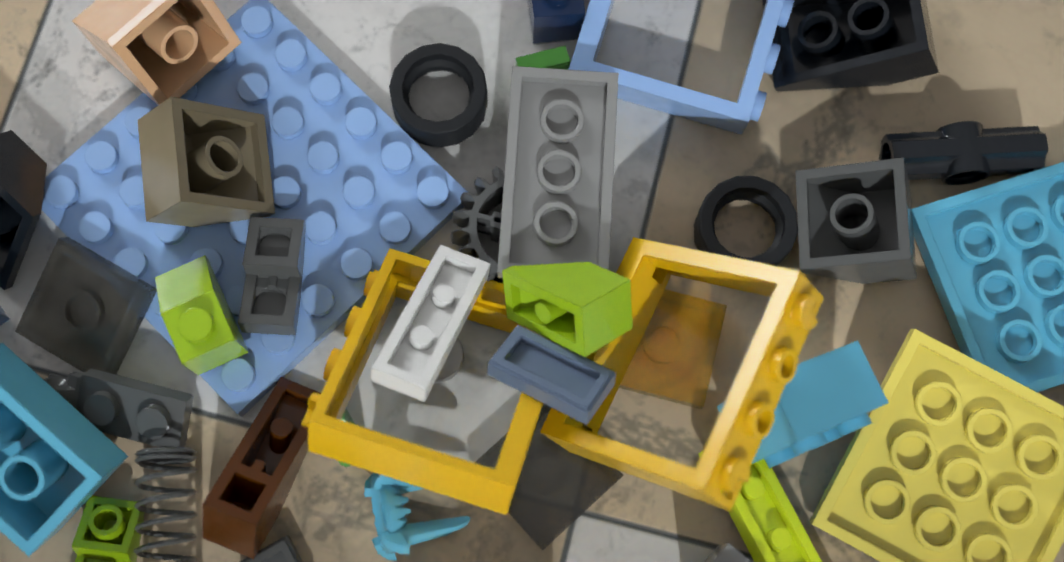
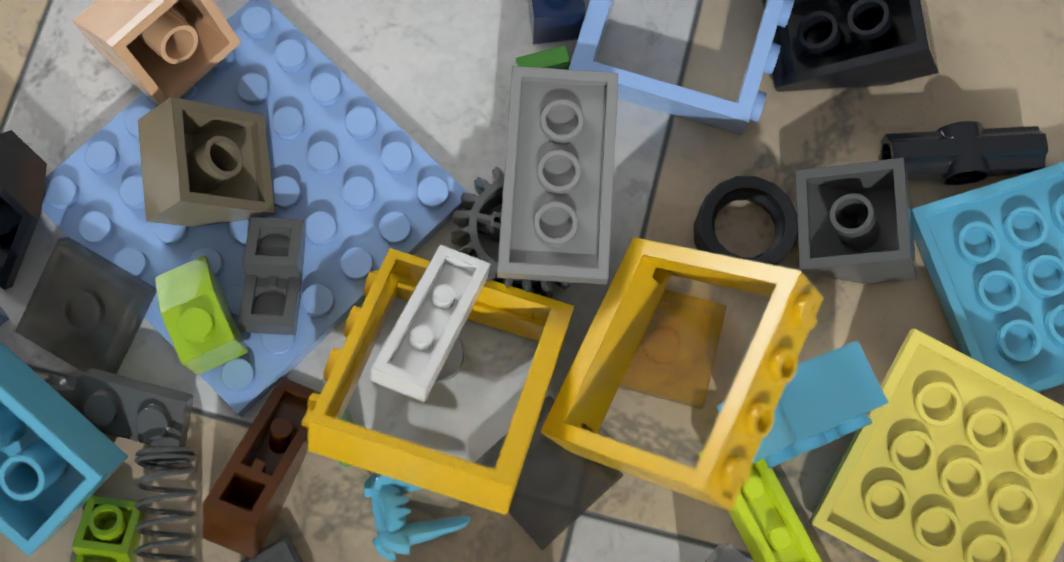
black tyre [389,43,488,148] -> none
sand blue tile [488,325,616,425] -> none
lime slope [502,262,633,357] -> none

